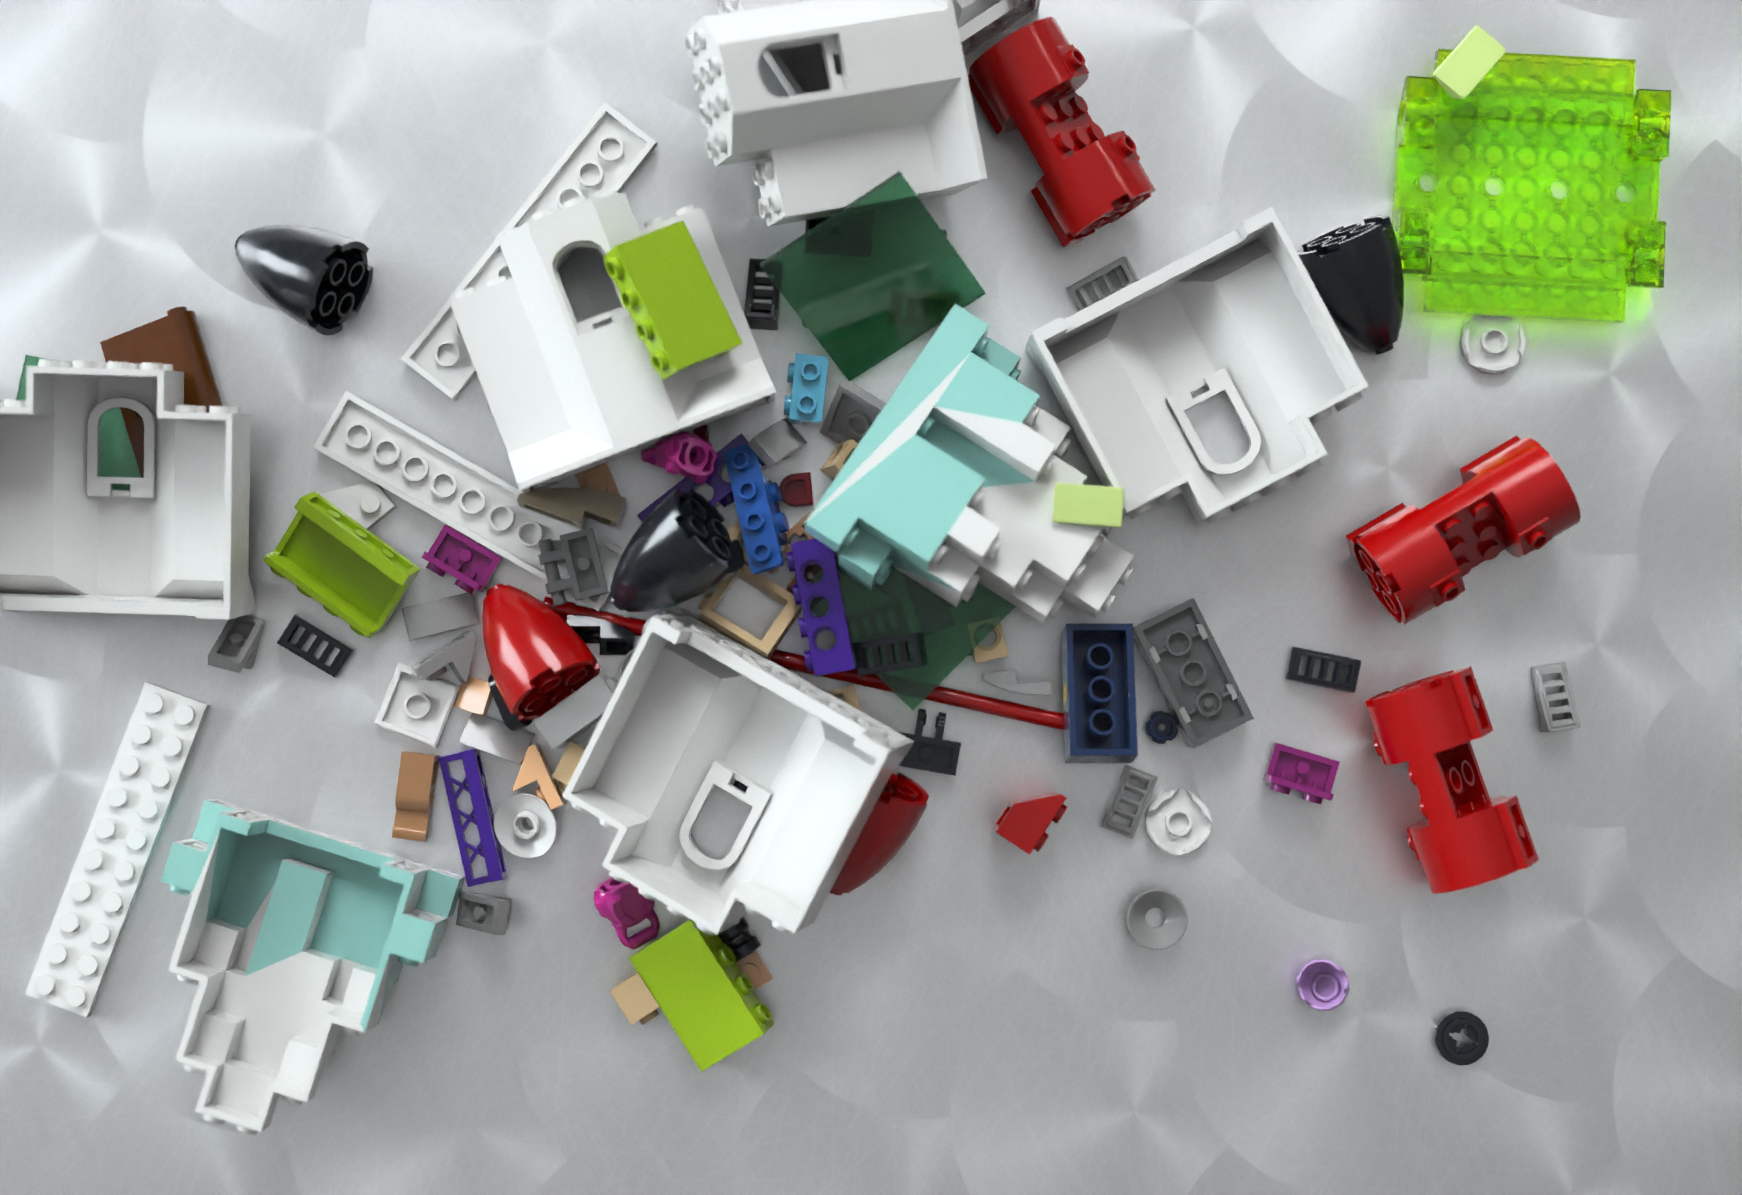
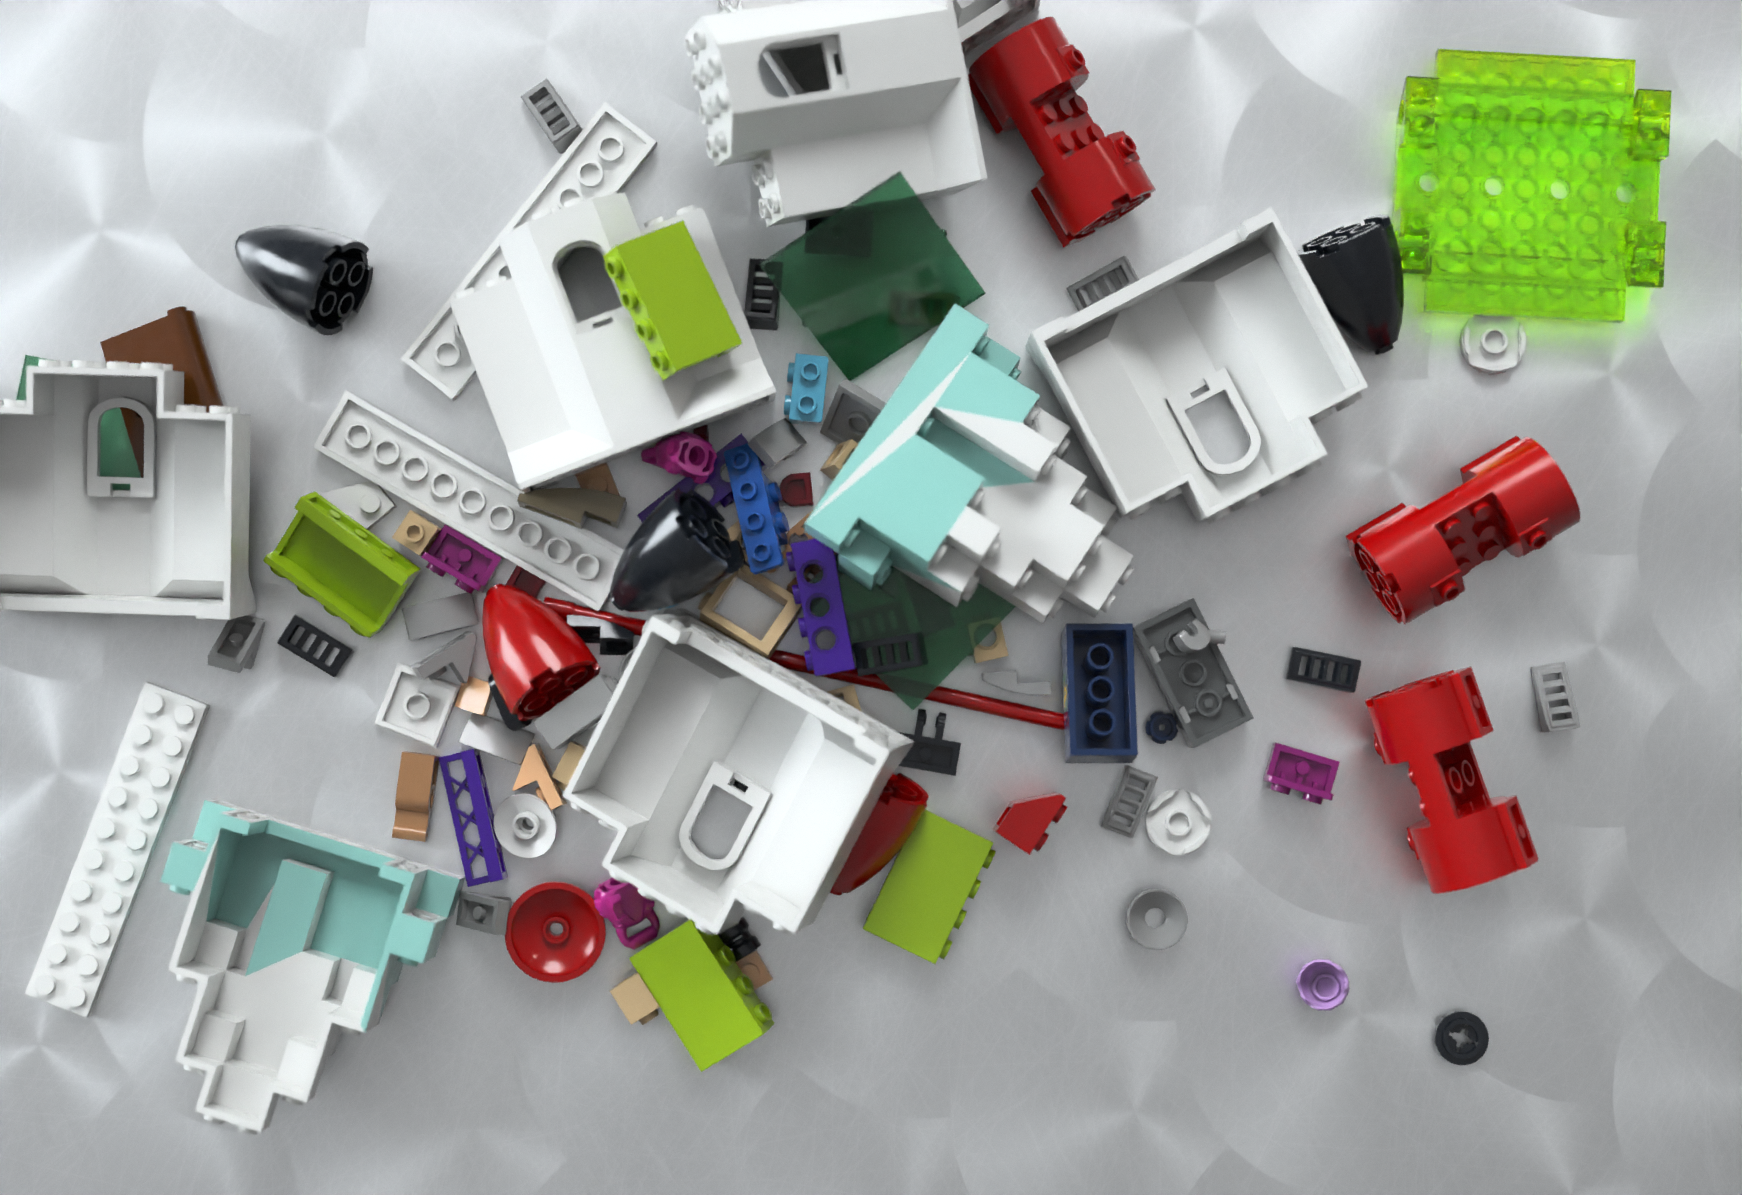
dark grey plate [538,528,609,606] -> none
yellowish green slope [1053,483,1125,528] -> none
yellowish green slope [1432,25,1506,99] -> none
none -> tan brick [392,510,442,556]
none -> red dish [504,881,606,983]
none -> dark red tile [505,565,546,598]
none -> light grey slope [521,79,583,154]
none -> lime panel [863,809,996,964]
none -> light grey piece [1173,618,1226,653]

